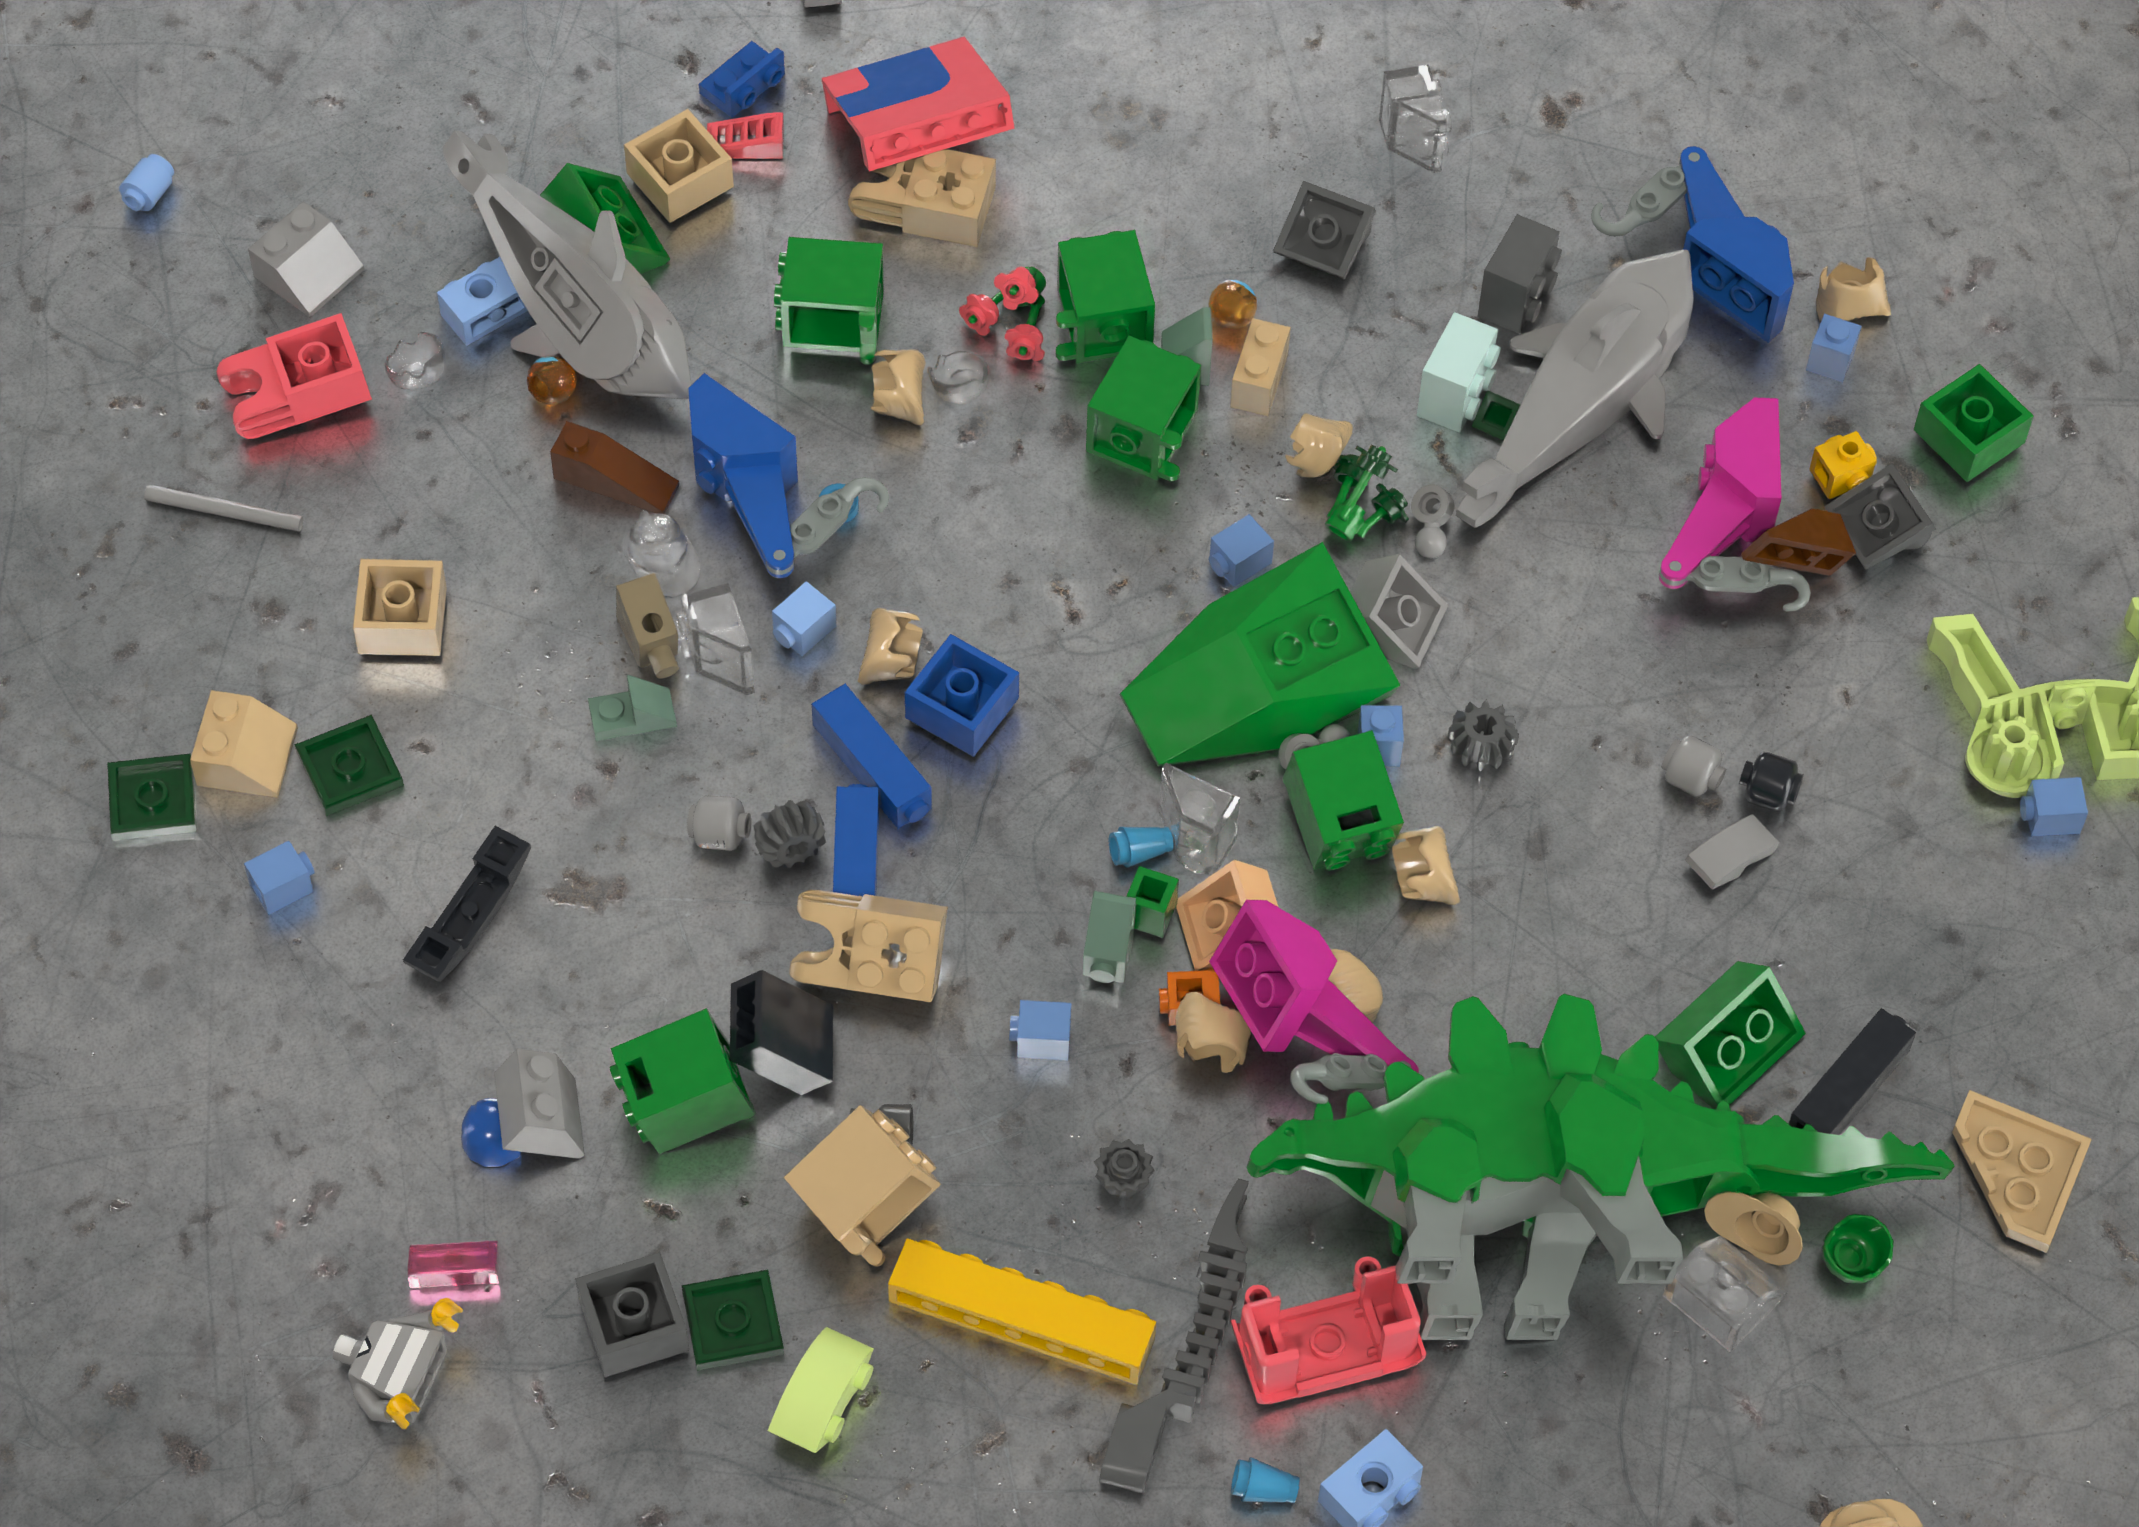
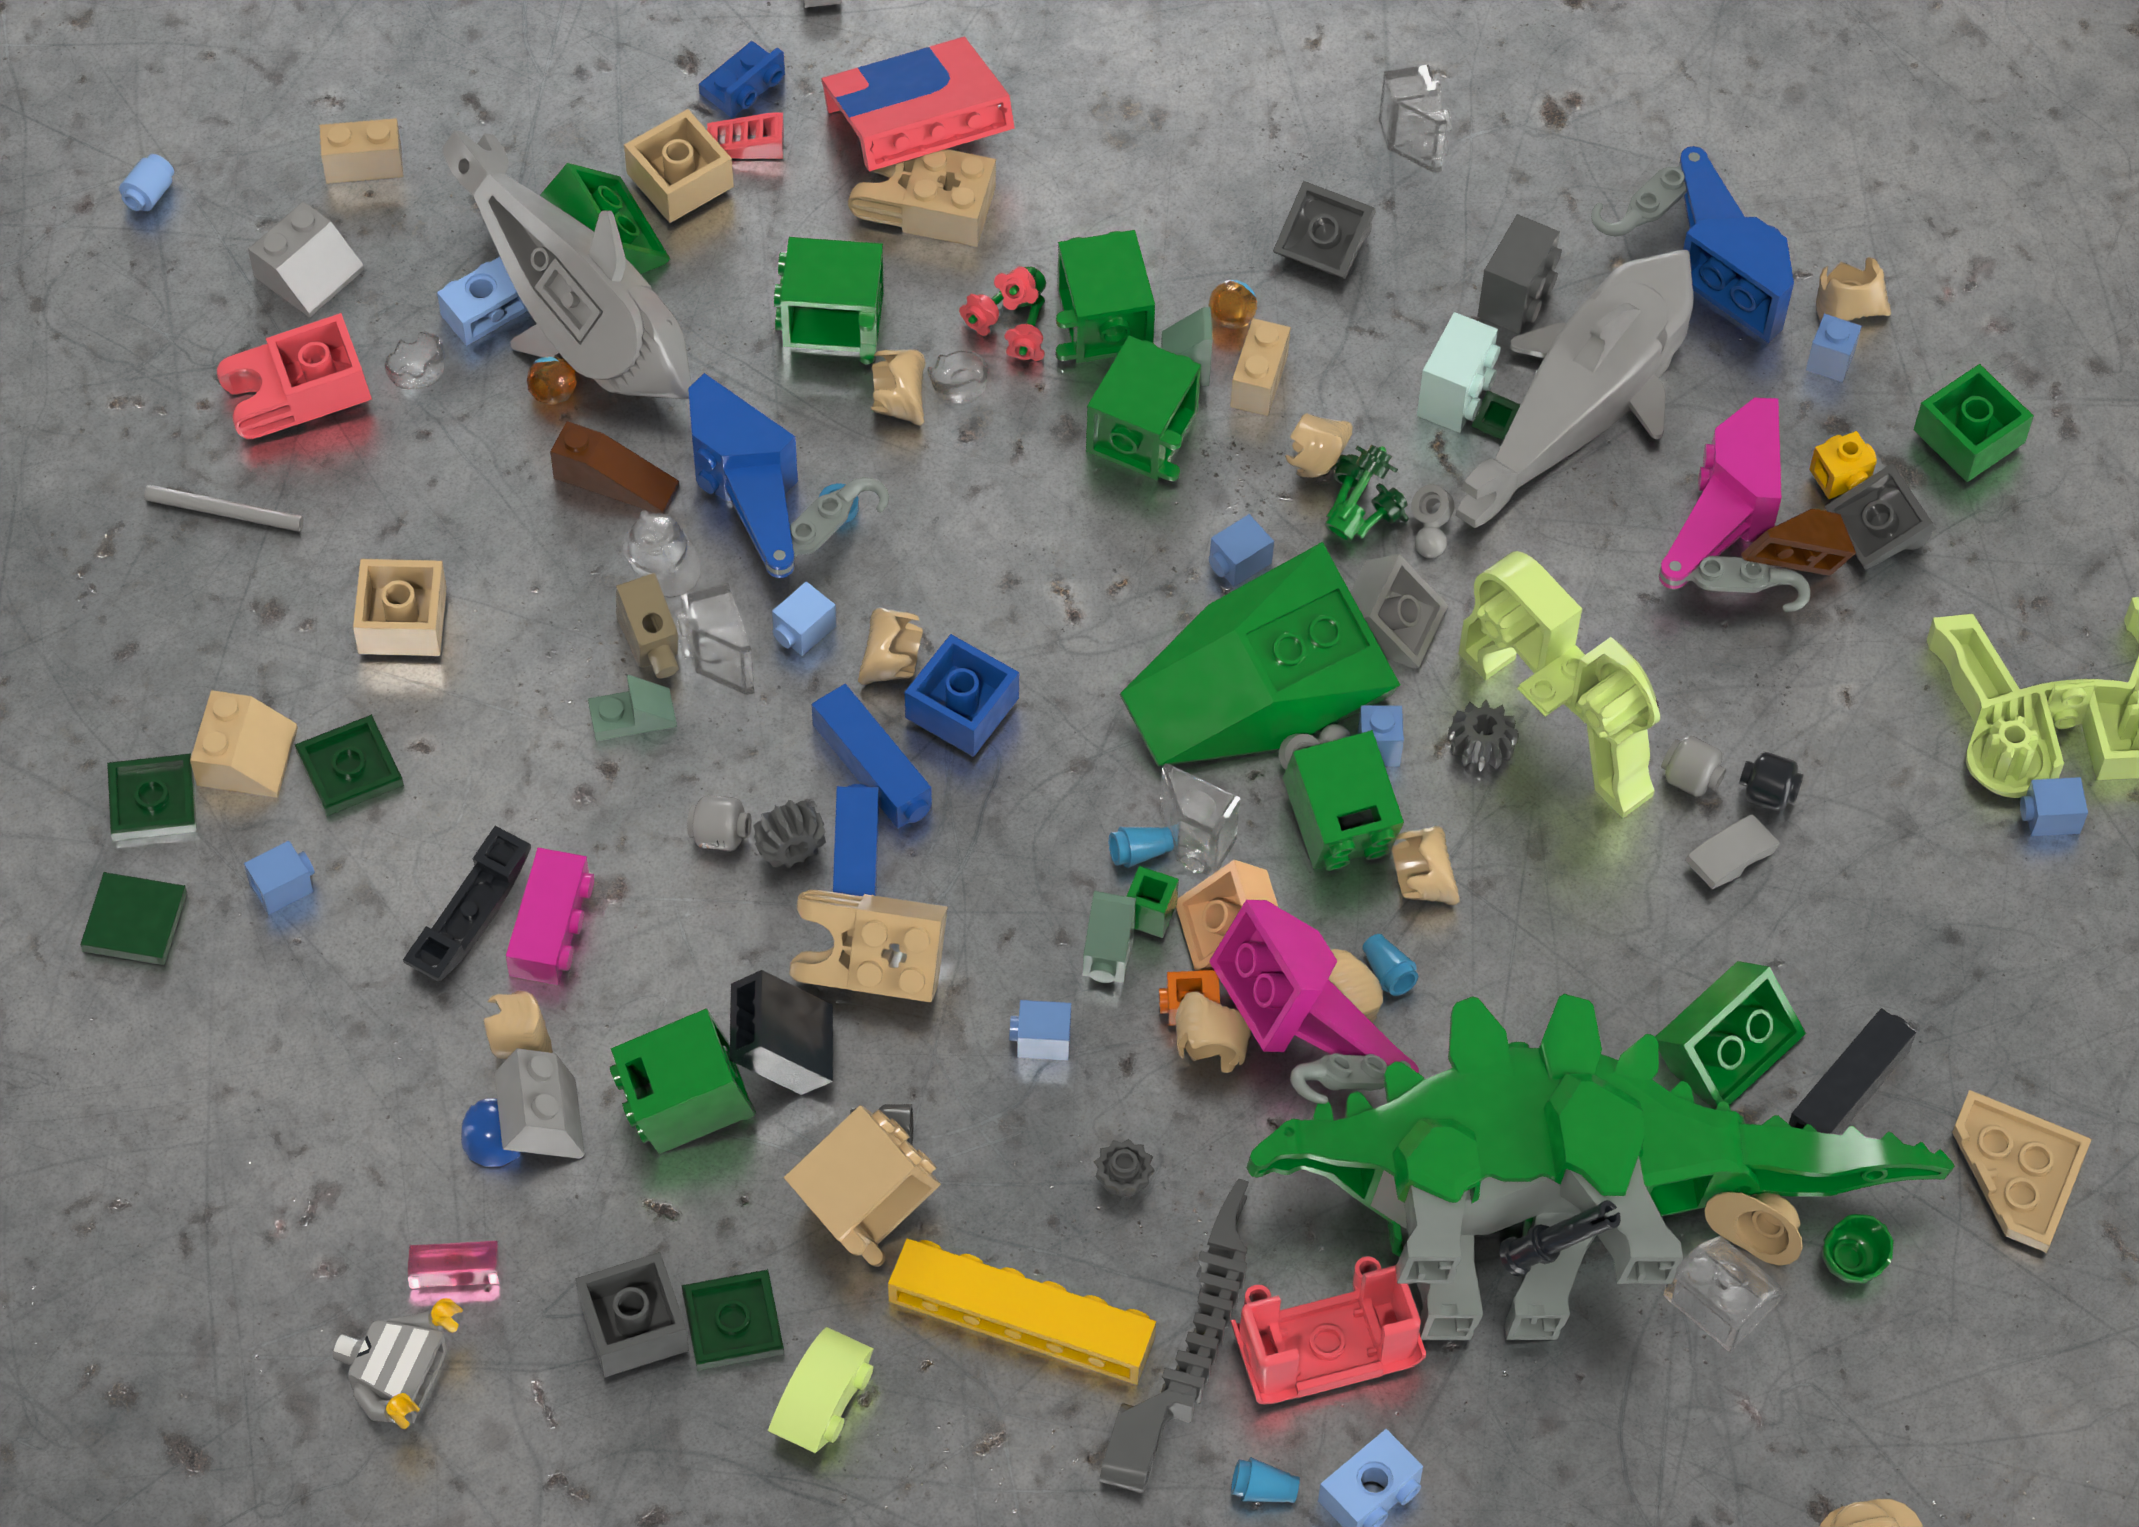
none -> dark green tile [80,872,187,965]
none -> tan brick [319,118,403,184]
none -> tan hair [484,991,553,1059]
none -> dark pink brick [506,847,594,985]
none -> dark azure cone [1362,934,1419,996]
none -> yellowish green animal [1458,551,1660,818]
none -> black pin [1499,1200,1621,1277]

